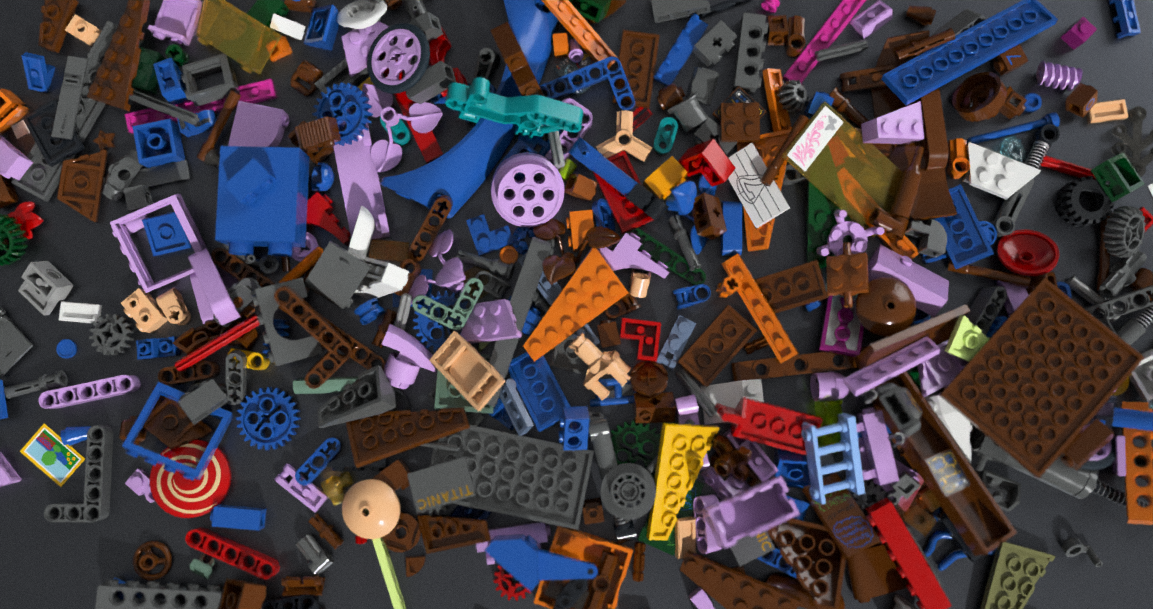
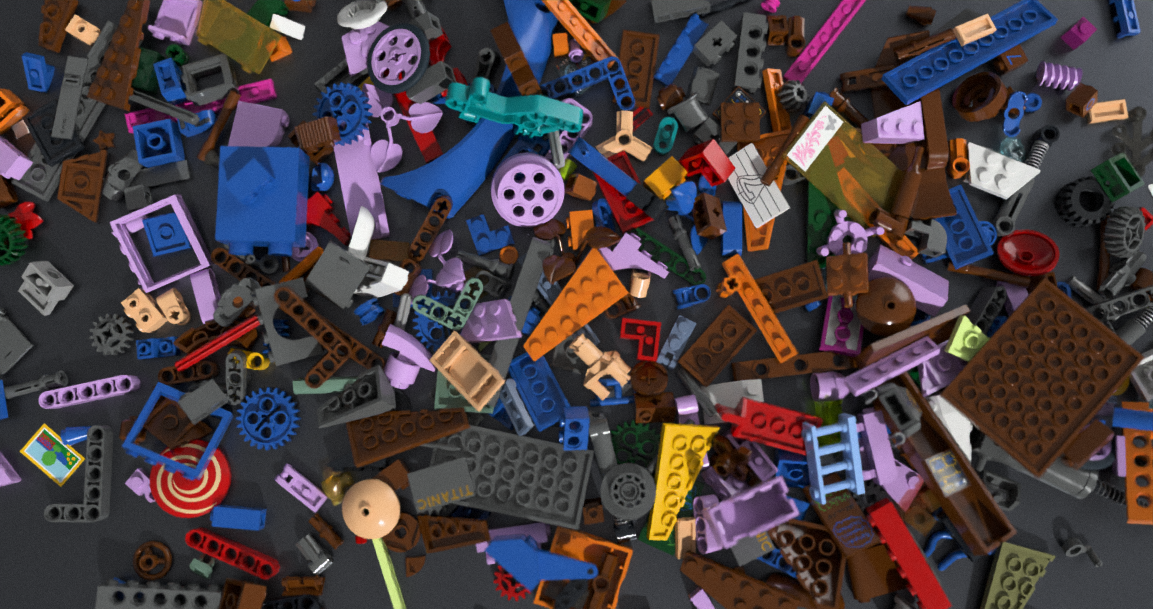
blue piece [56,339,77,358] -> none
white tile [59,301,102,323] -> none
lavender beam [188,248,240,325] -> none
reddish brown piece [290,60,323,96] -> none
blue beam [295,438,341,486] -> none
blue slope [303,5,339,51] -> none
teal plate [380,116,411,145] -> none
blue gear [512,227,537,255] -> none
reddish brown brick [597,319,621,349] -> none
reddish brown axle [633,542,646,582] -> none
reddish brown axle [743,336,769,354] -> none
dark grey axle [815,39,868,61] -> none
lavender slope [850,0,893,39] -> none
dark grey plate [885,470,921,506] -> none
blue piece [967,112,1060,144] -> none
red axle [1040,155,1095,179] -> none
none -> light nougat tile [953,14,997,46]
none -> blue piece [1002,91,1028,137]

